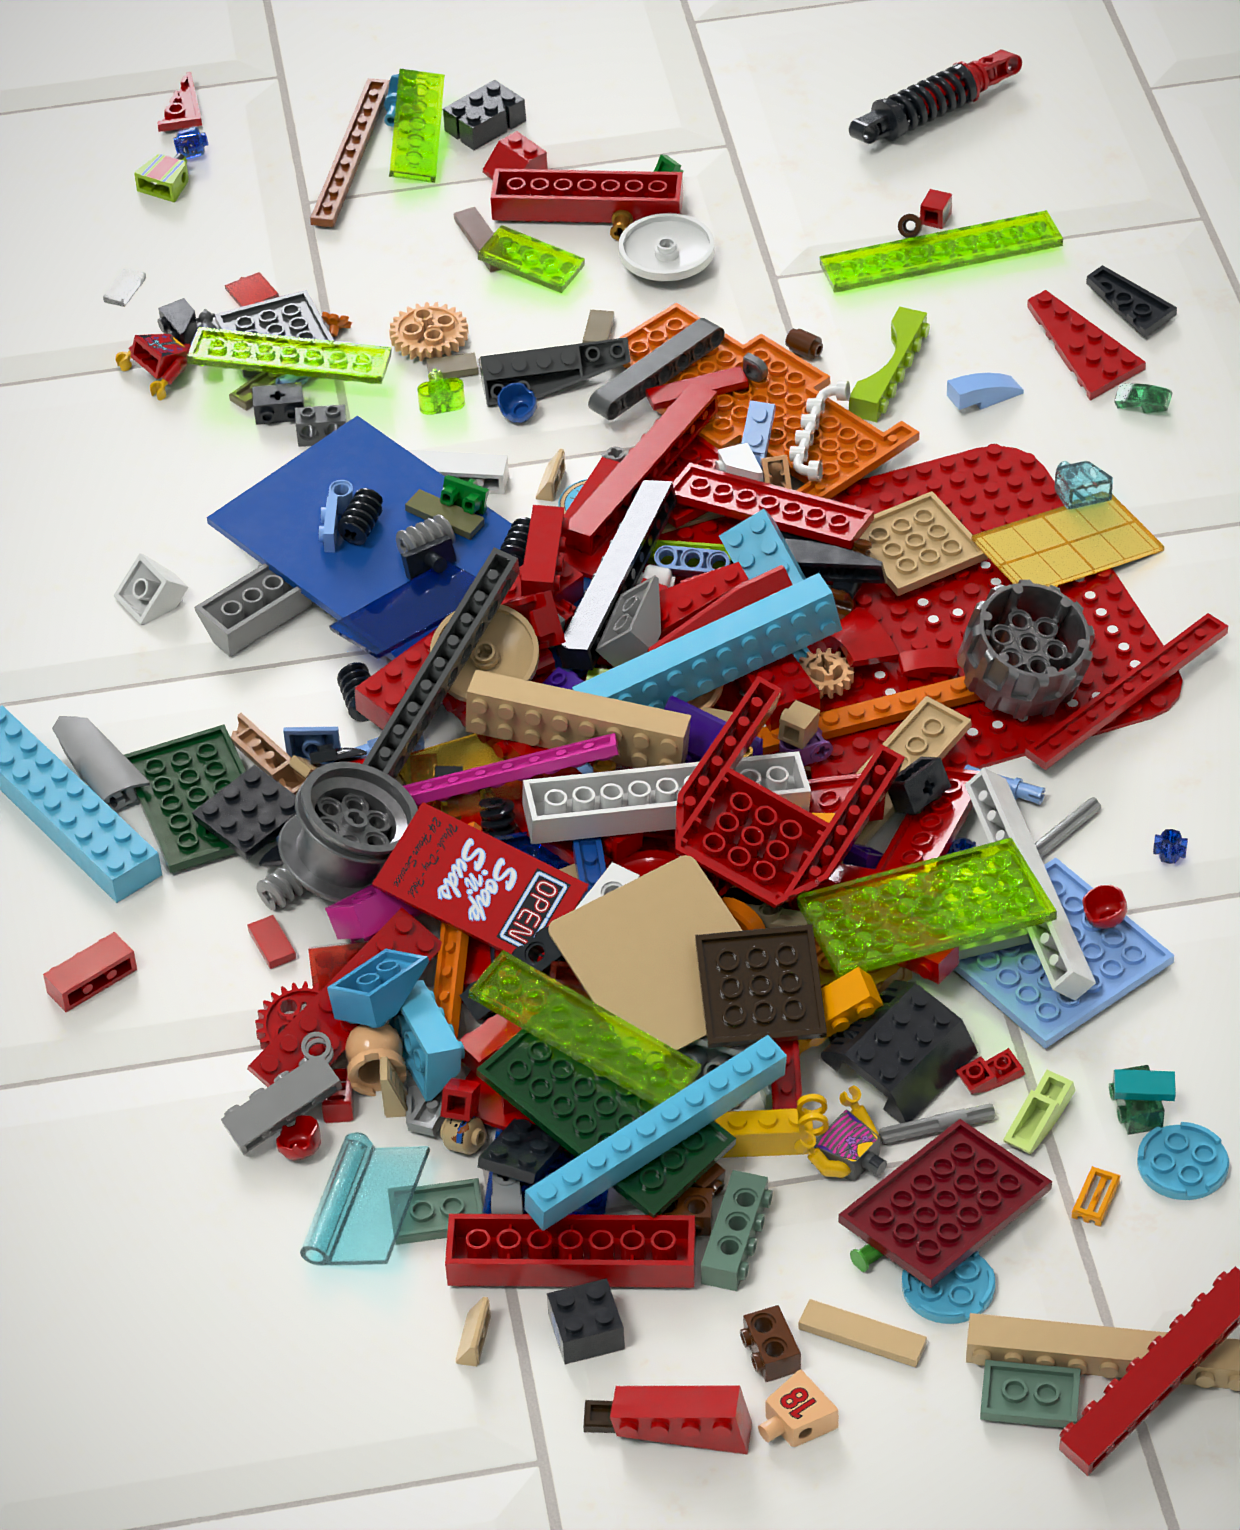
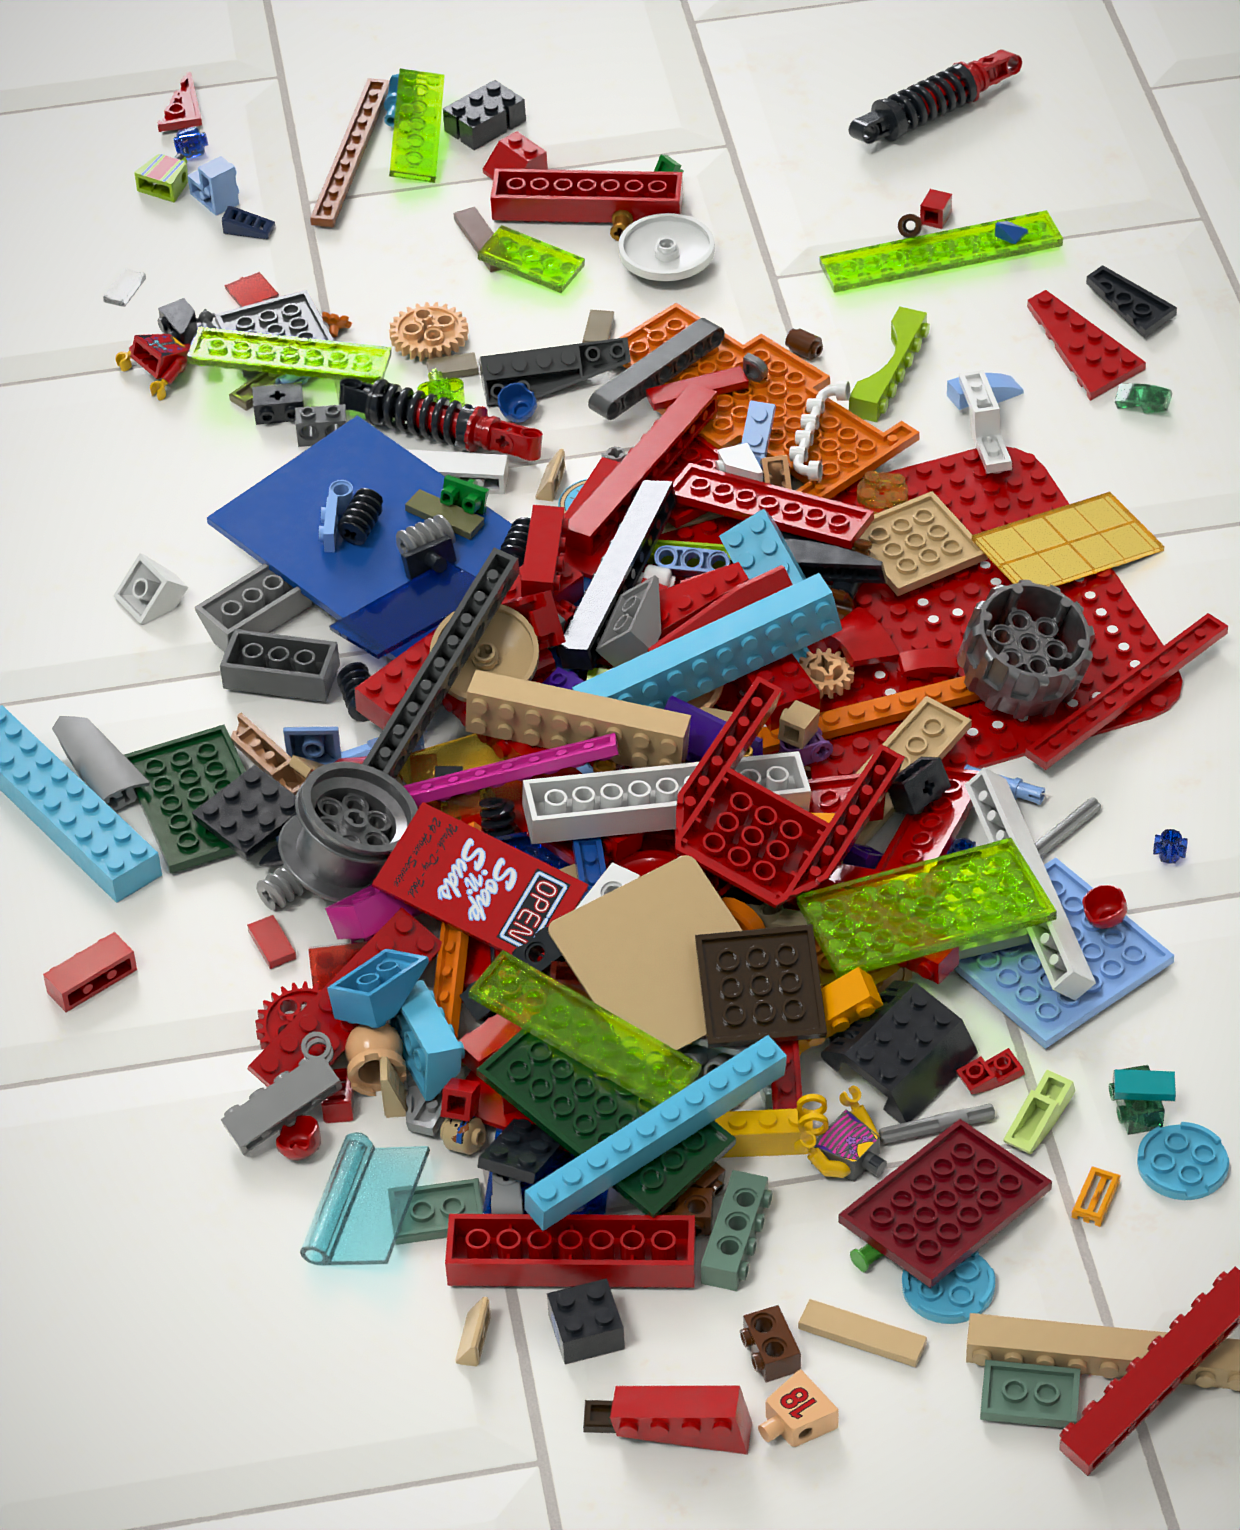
black plate [309,743,367,764] -> none
clear light blue torso [1054,461,1113,510] -> none
none -> light blue brick [187,156,239,216]
none -> dark grey brick [220,629,340,702]
none -> dark blue slope [222,206,275,240]
none -> black piece [339,378,543,461]
none -> clear yellow plate [857,471,908,514]
none -> white bracket [959,370,1012,474]
none -> blue slope [995,221,1028,245]

